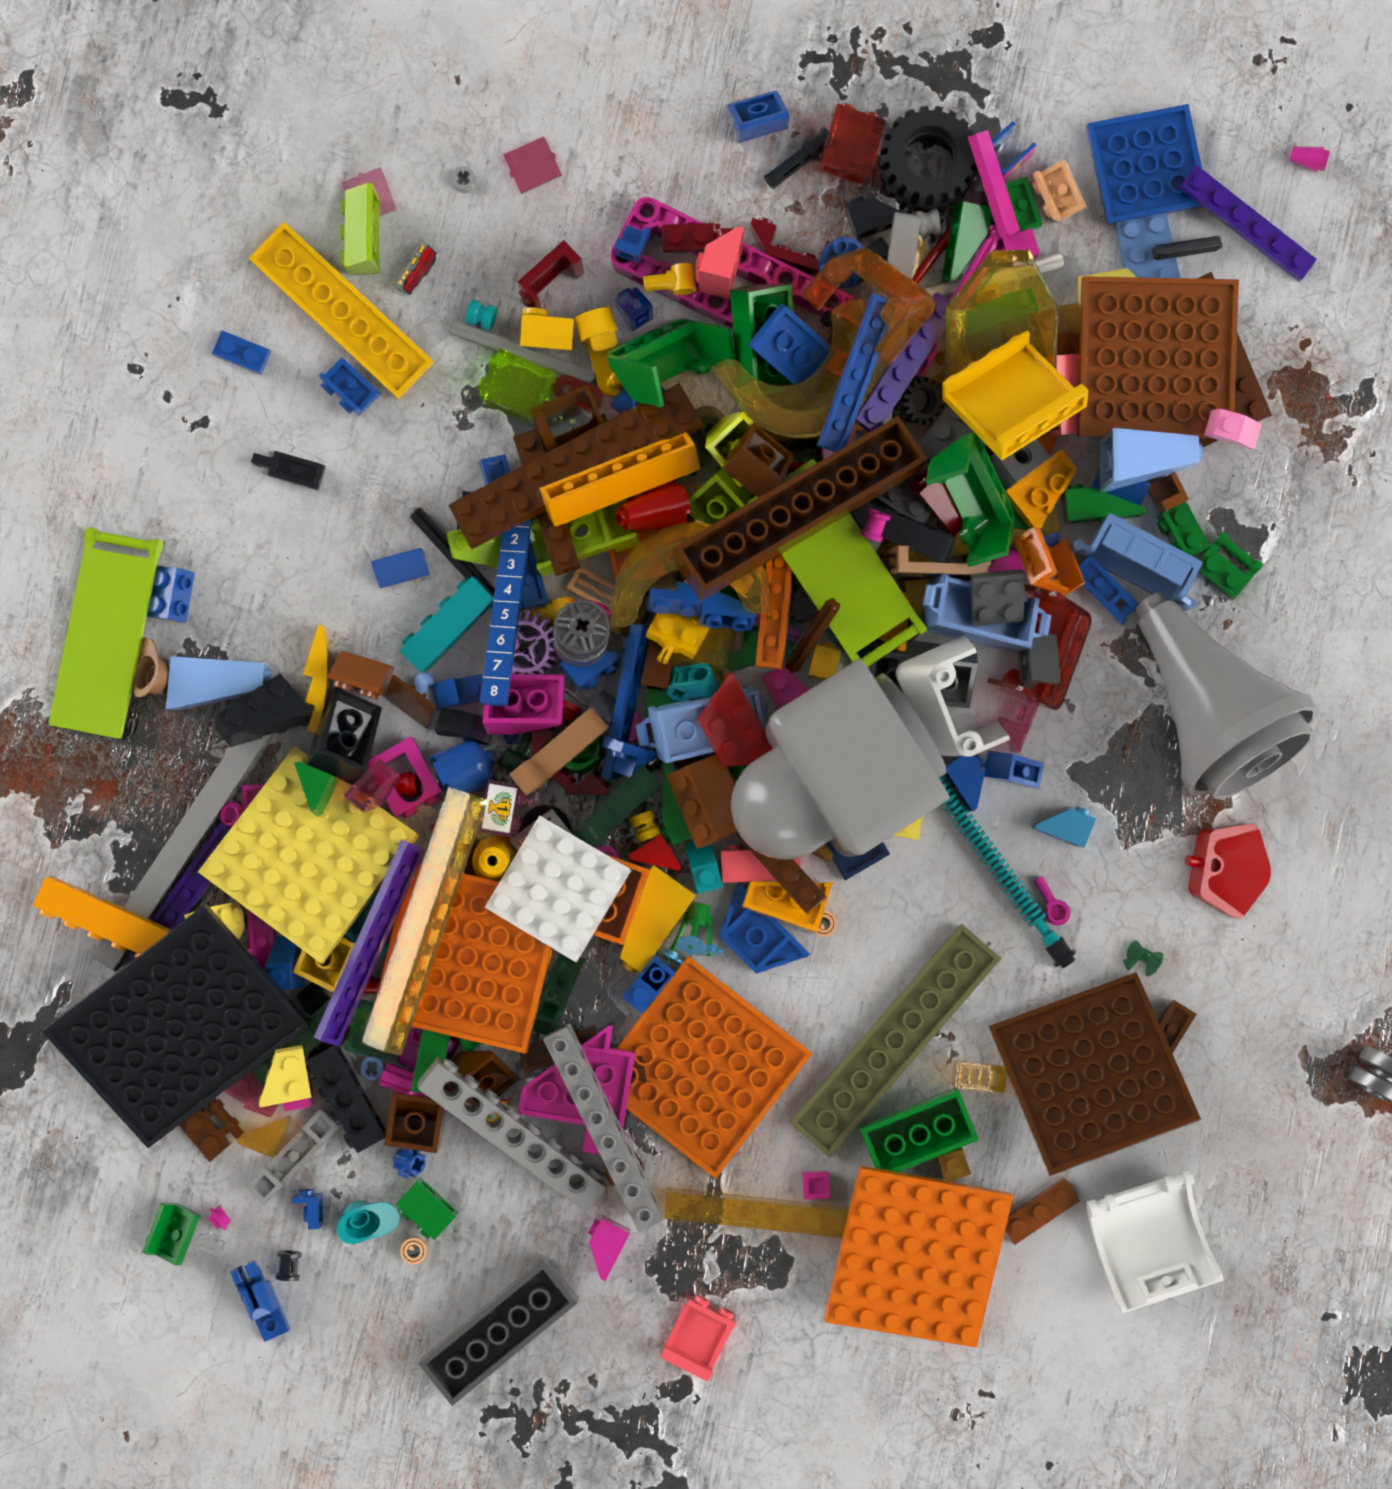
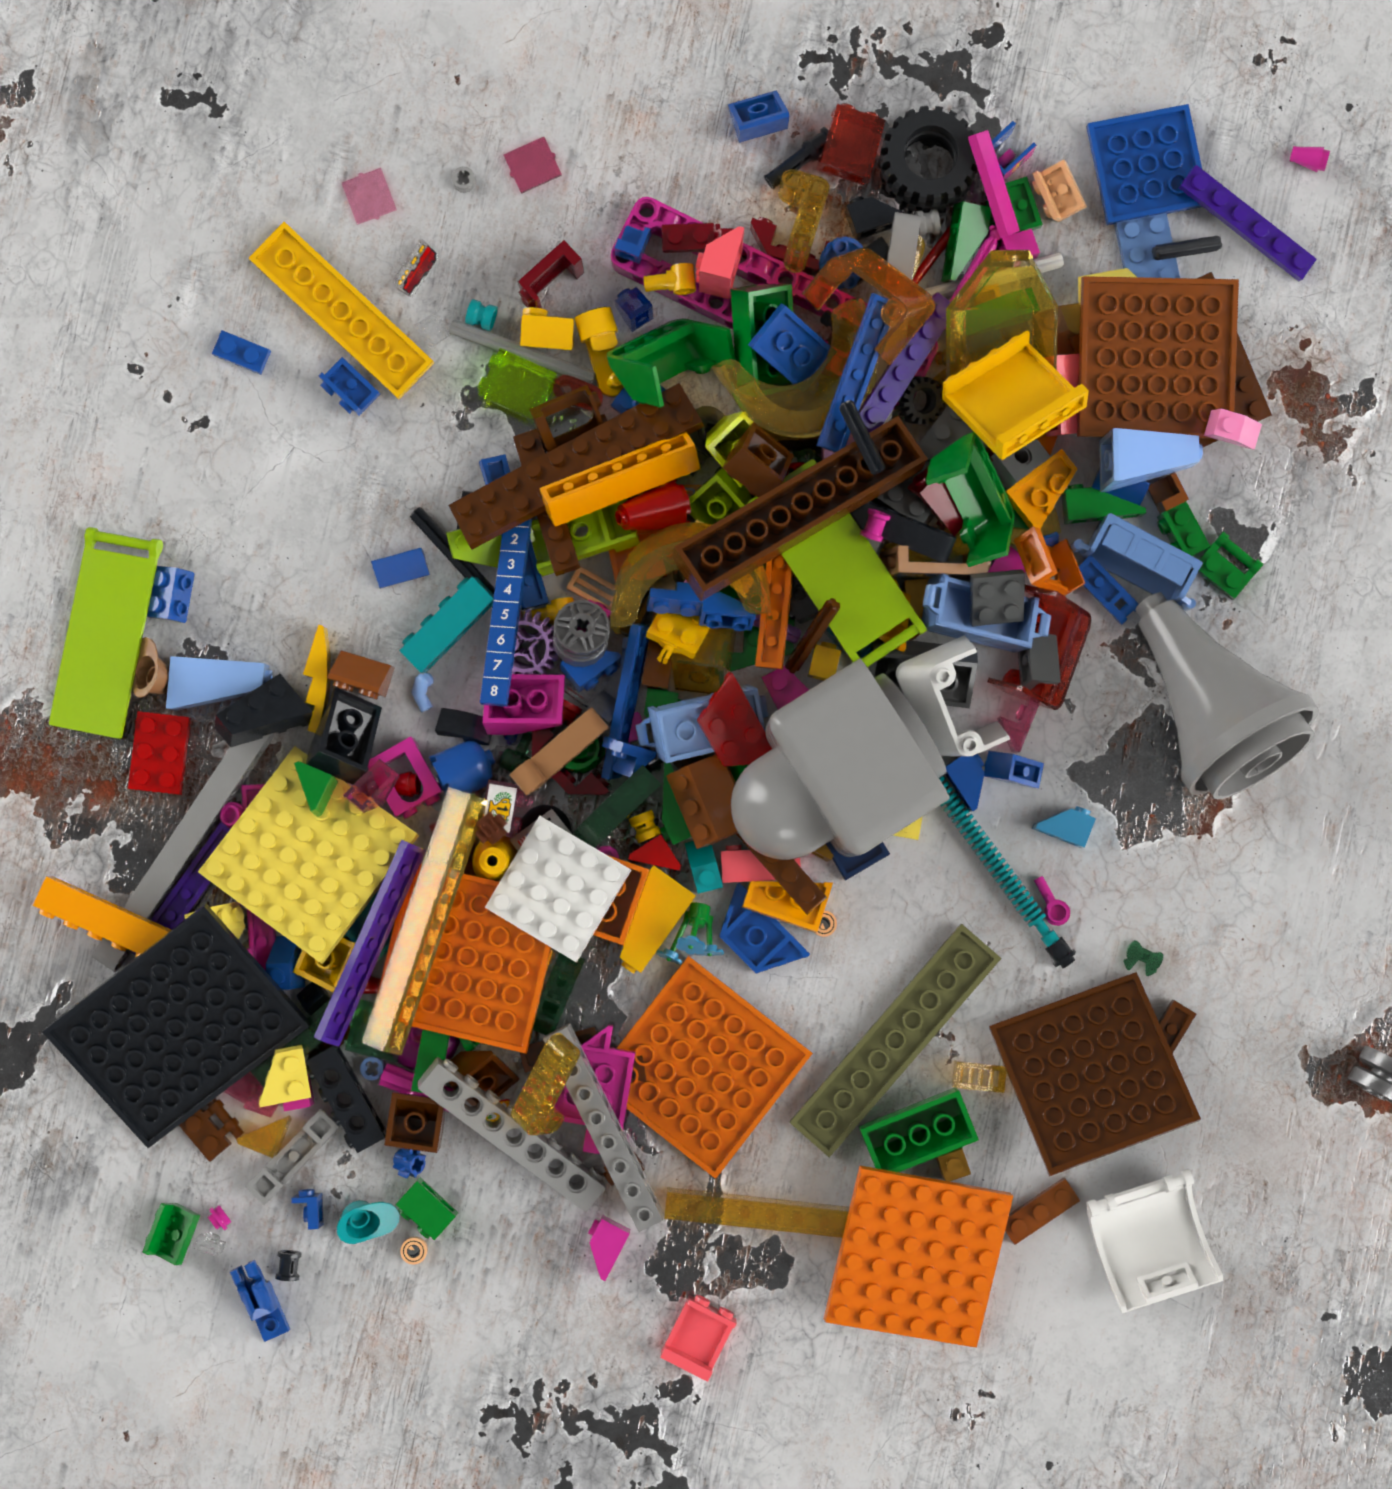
black hinge [251,451,326,491] -> none
lime slope [340,183,380,274] -> none
reddish brown piece [386,674,436,729] -> none
dark grey brick [419,1256,579,1406] -> none
blue slope [432,674,483,710] -> none
blue slope [622,956,676,1014] -> none
teal piece [667,663,720,701] -> none
dark pink plate [802,1170,830,1200] -> none
red animal [1185,823,1271,919] -> none
none -> red plate [128,711,191,795]
none -> copper gear [475,812,508,845]
none -> clear yellow beam [511,1033,580,1135]
none -> clear yellow beam [778,169,830,273]
none -> black axle [839,400,885,475]
none -> dark pink tile [998,148,1016,169]

